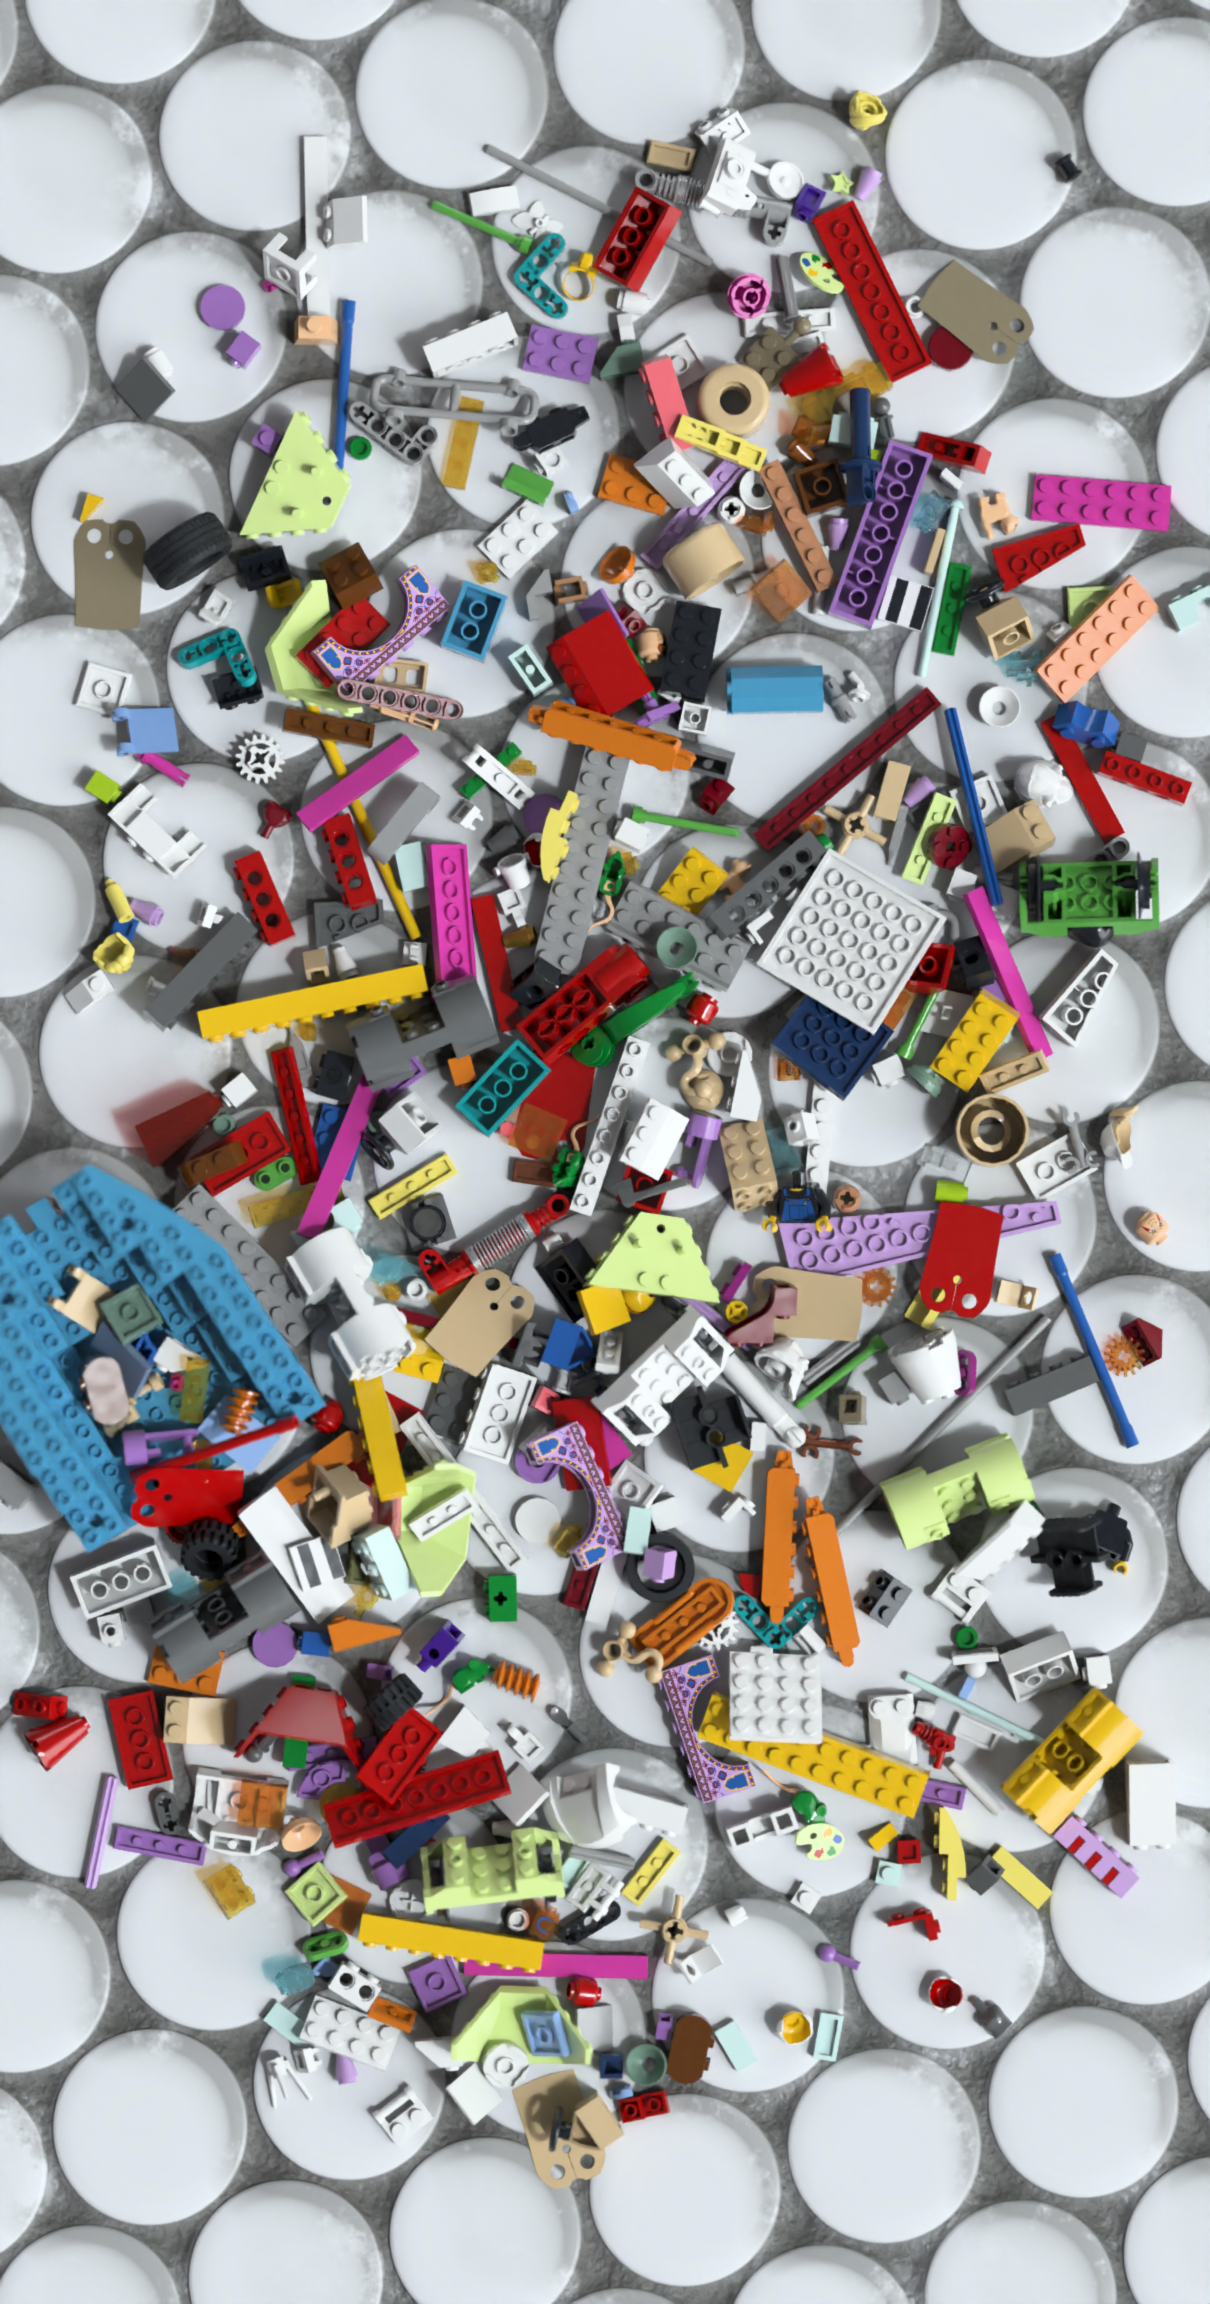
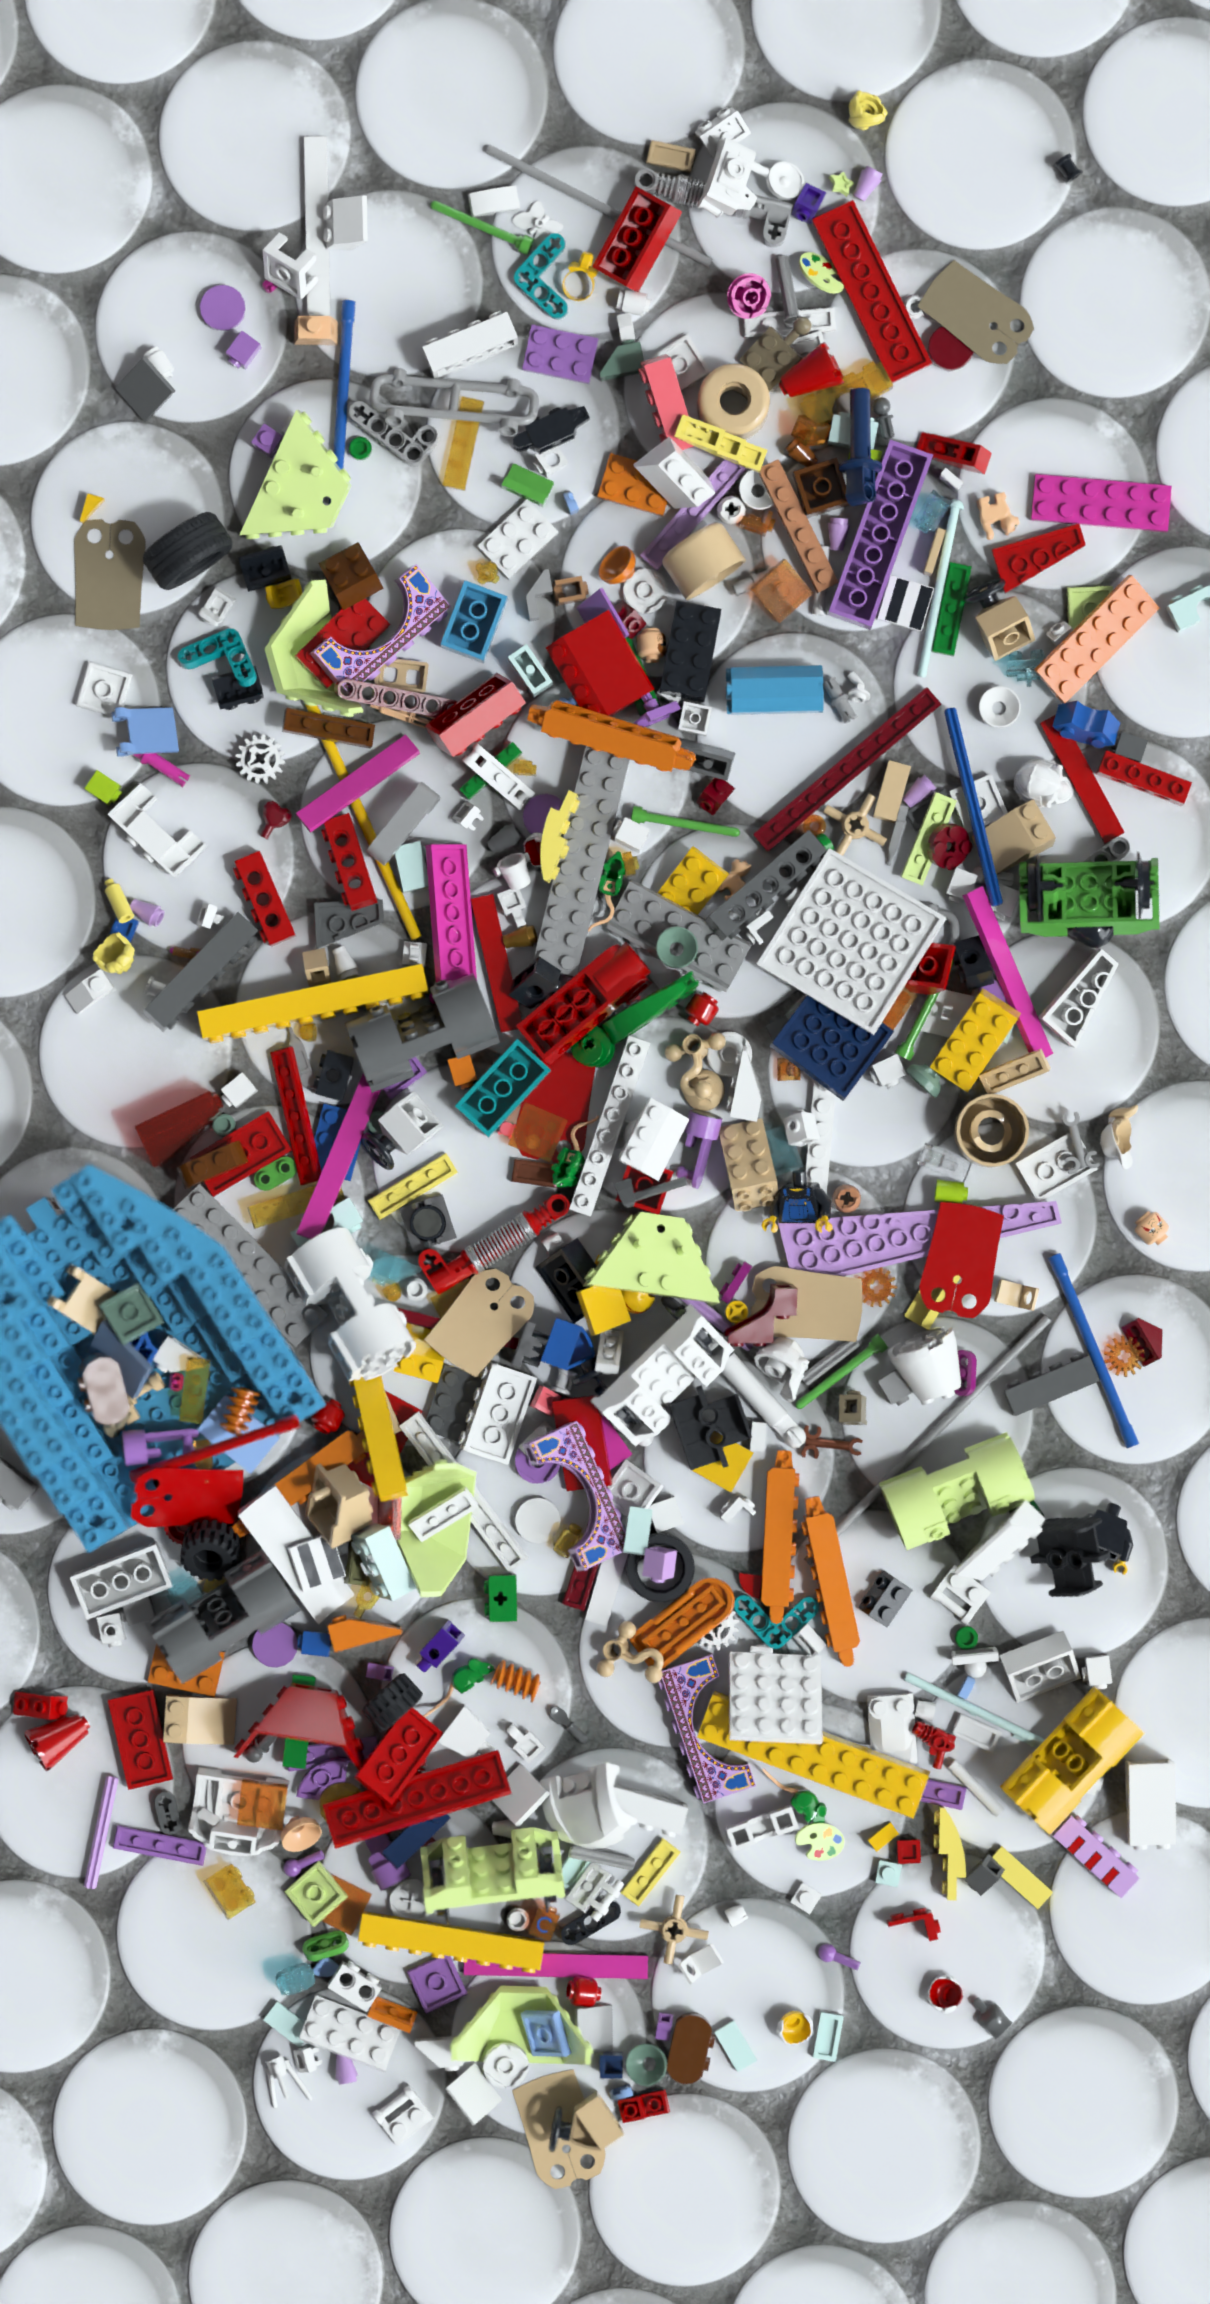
none -> brick [424,673,526,757]

